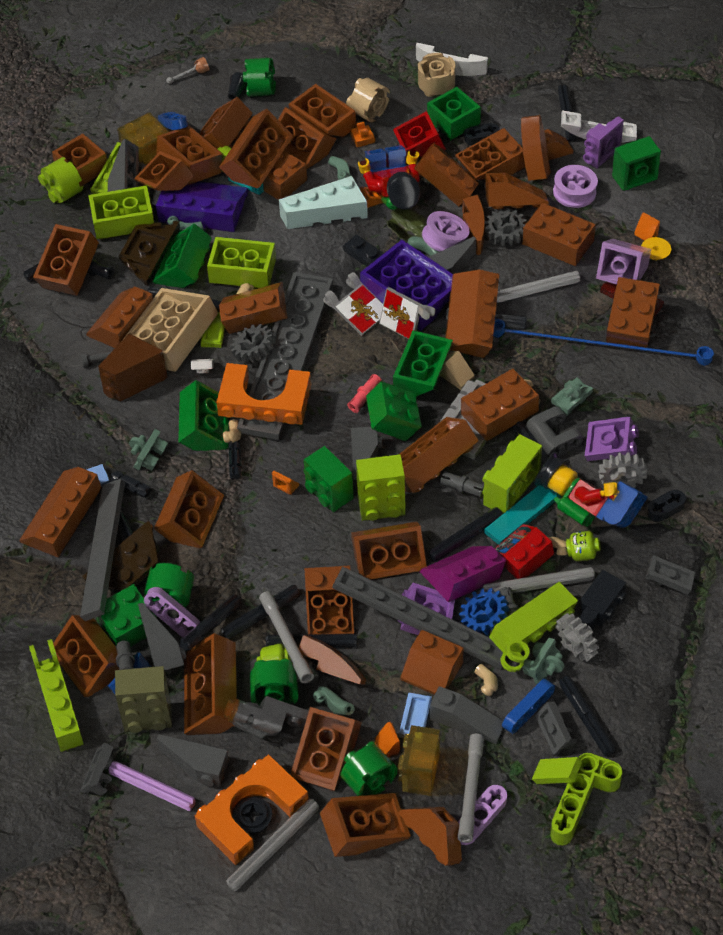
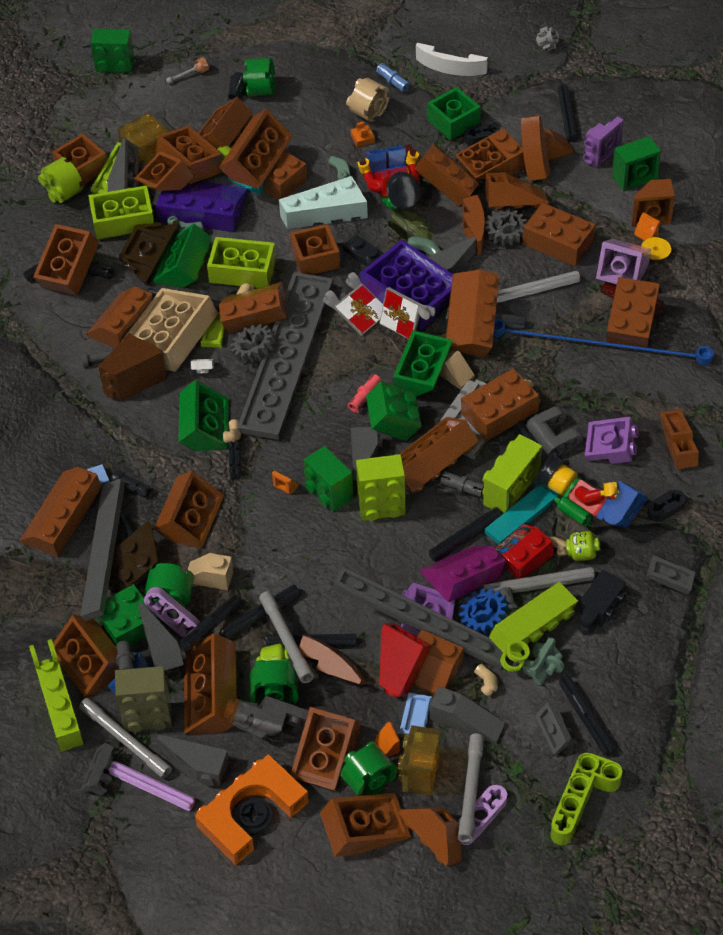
sand green hips [129,429,168,471] -> none
blue beam [158,112,188,130] -> none
orange arch [216,363,311,425] -> none
light grey axle [226,799,319,891] -> none
dark orange slope [278,107,336,169] -> none
dark orange slope [288,84,357,137] -> none
dark orange slope [304,566,354,634] -> none
sand green arm [313,686,355,715] -> none
dark orange slope [351,522,427,579] -> none
orange slope [359,186,383,208] -> none
red slope [393,111,446,158] -> none
tan brick [418,53,455,97] -> none
lavender wheel [422,211,469,252] -> none
blue beam [502,678,555,734] -> none
lime tile [532,757,582,784] -> none
sand green hips [551,377,593,416] -> none
lavender wheel [553,165,598,208] -> none
light grey gear [556,613,599,662] -> none
white slope [561,110,637,143] -> none
light grey gear [599,452,647,491] -> none
none -> light grey piece [79,698,172,779]
none -> green brick [90,28,135,72]
none -> tan slope [186,553,234,590]
none -> dark orange brick [289,224,340,275]
none -> medium blue pin [376,63,410,93]
none -> red slope [379,623,432,698]
none -> light grey gear [536,26,559,51]
none -> dark orange slope [631,179,675,227]
none -> dark orange slope [660,409,699,469]

